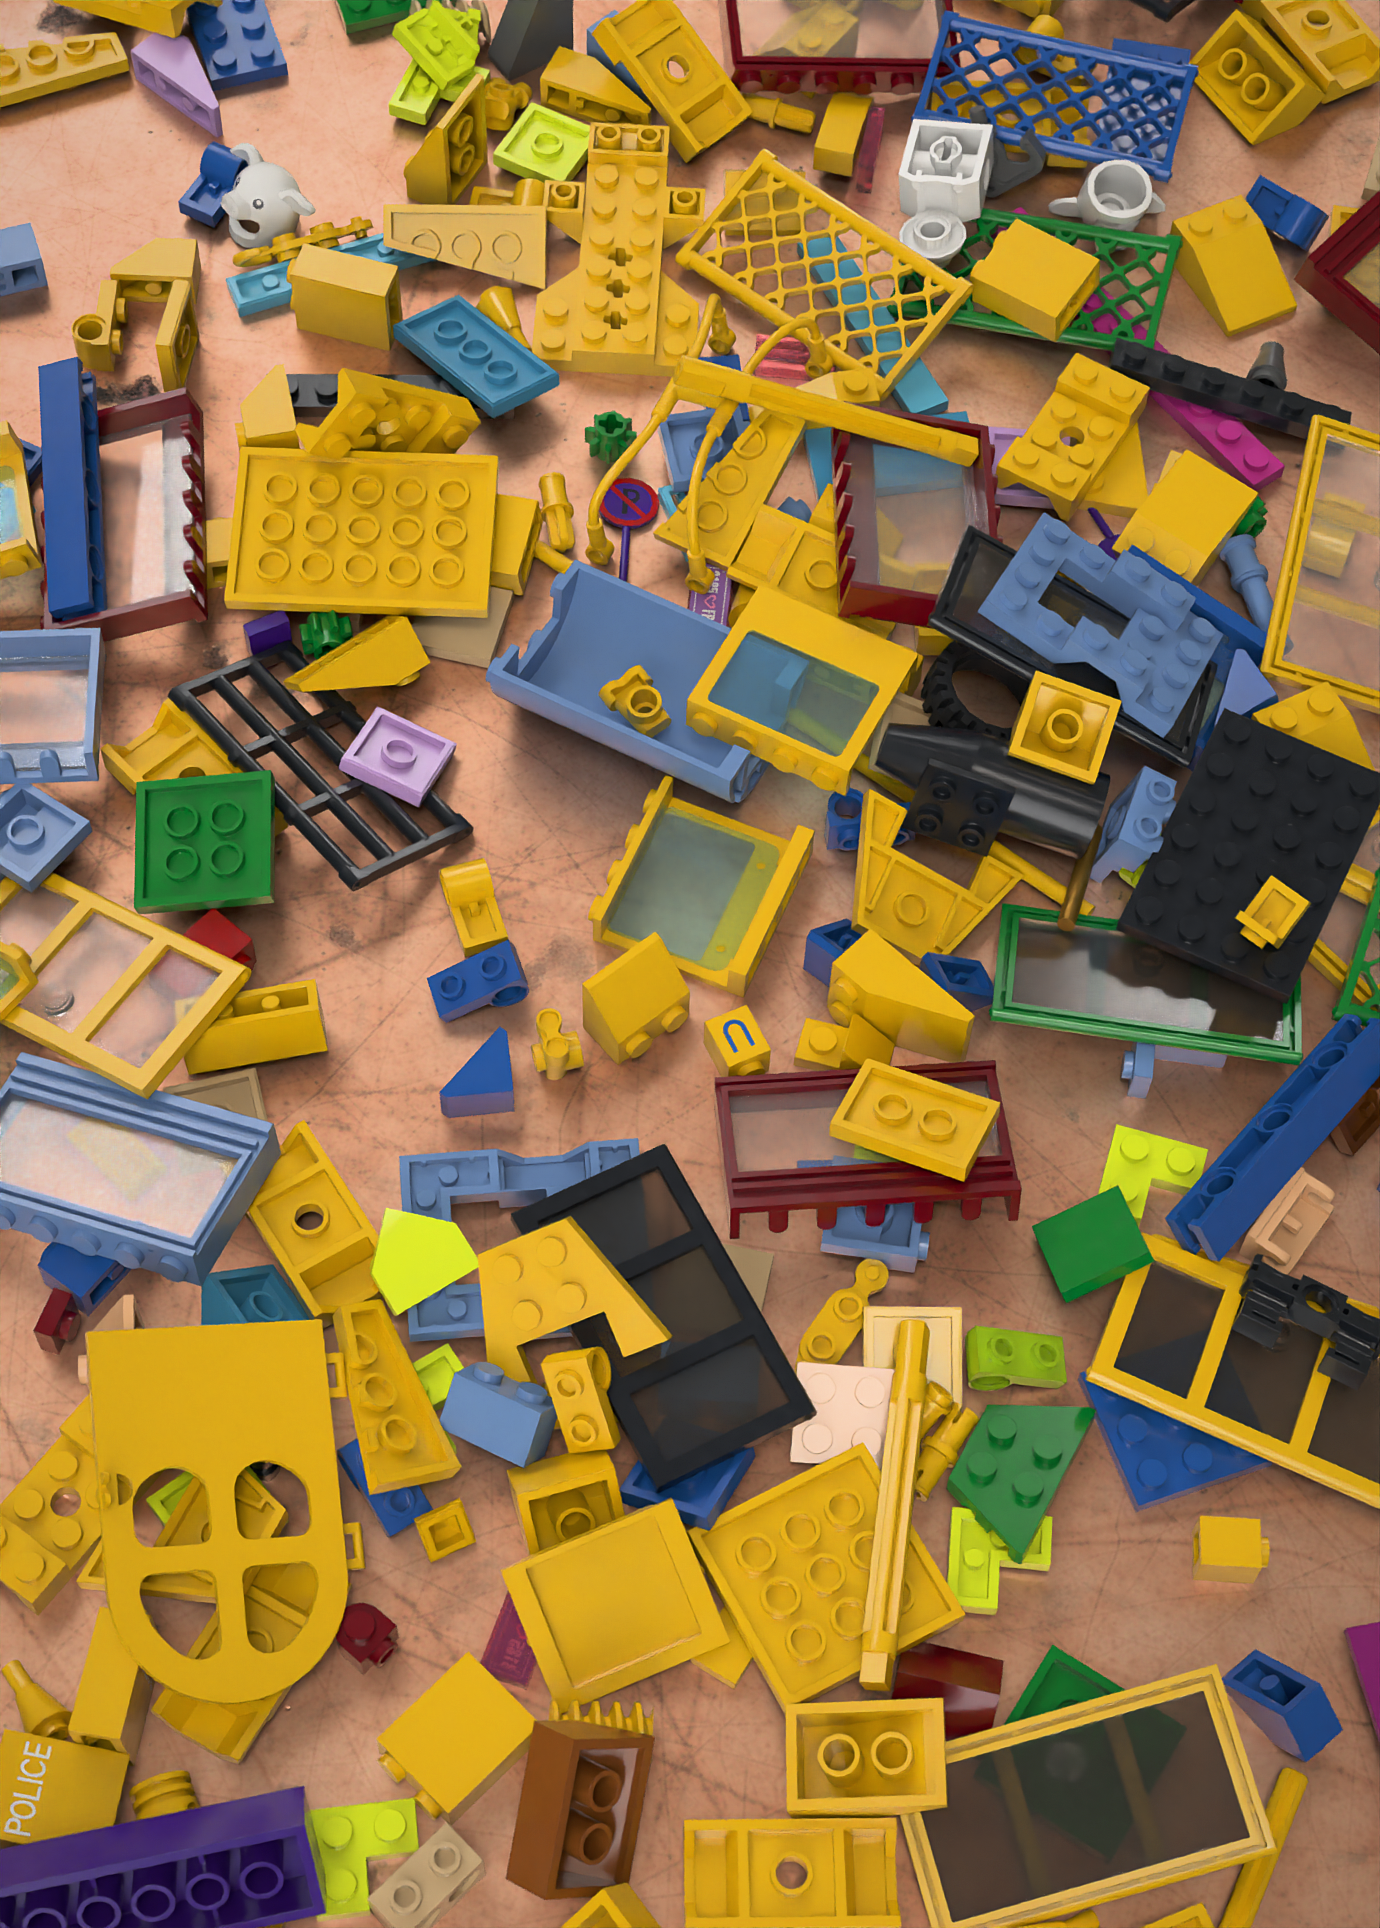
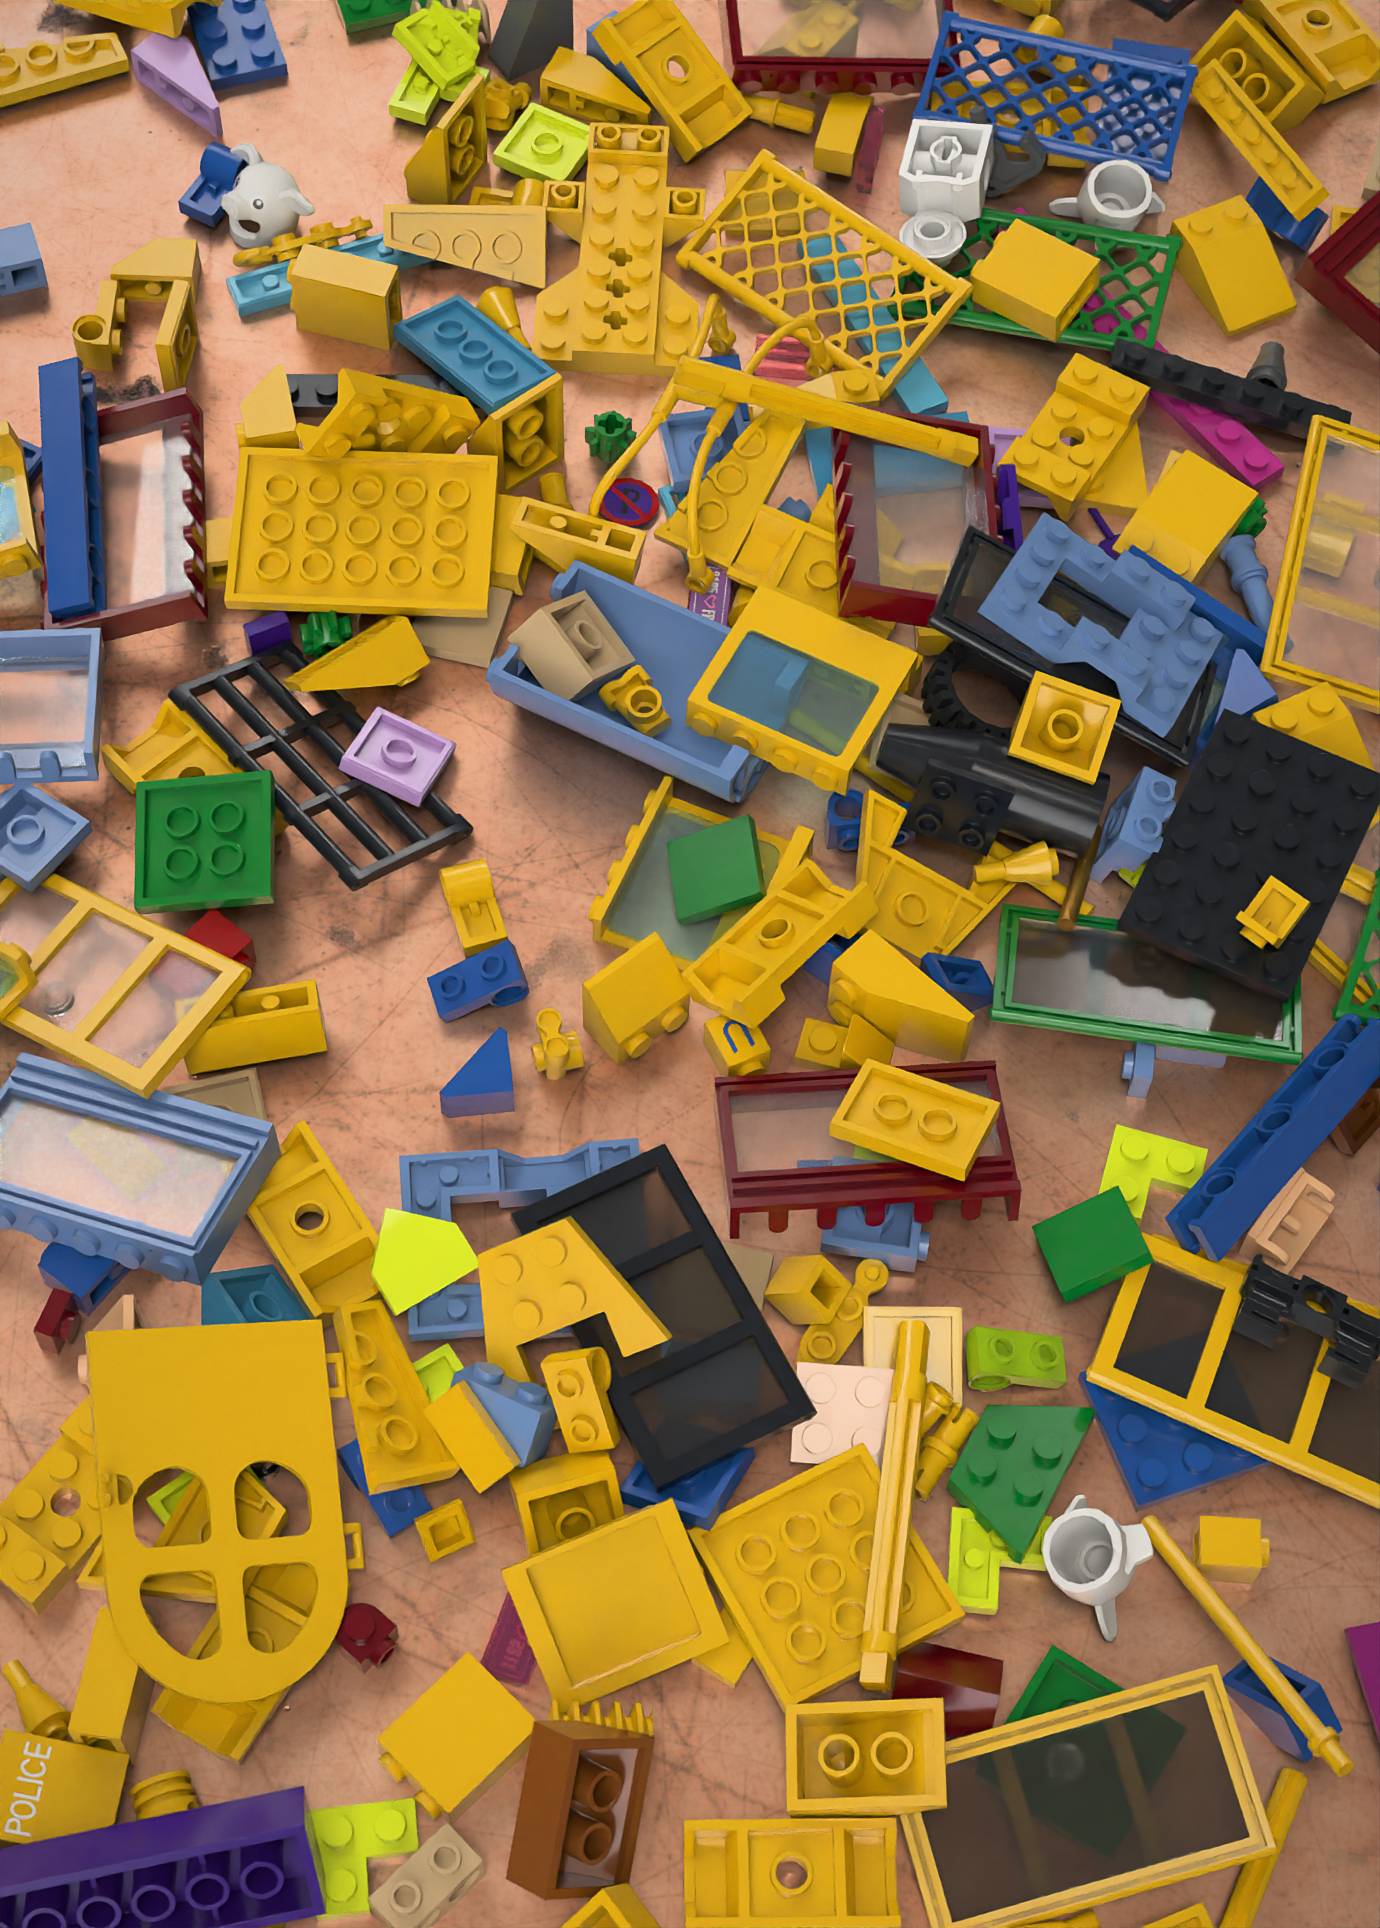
none -> yellow tile [422,1380,522,1494]
none -> yellow slope [466,372,565,495]
none -> tan slope [507,590,636,703]
none -> yellow slope [510,496,647,585]
none -> green tile [667,814,766,926]
none -> yellow piece [680,859,880,1029]
none -> yellow brick [763,1255,852,1325]
none -> yellow cone [973,840,1059,885]
none -> dark purple tile [997,464,1023,551]
none -> white piece [1042,1495,1154,1642]
none -> yellow bar [1140,1515,1355,1777]
none -> yellow plate [1190,58,1331,222]

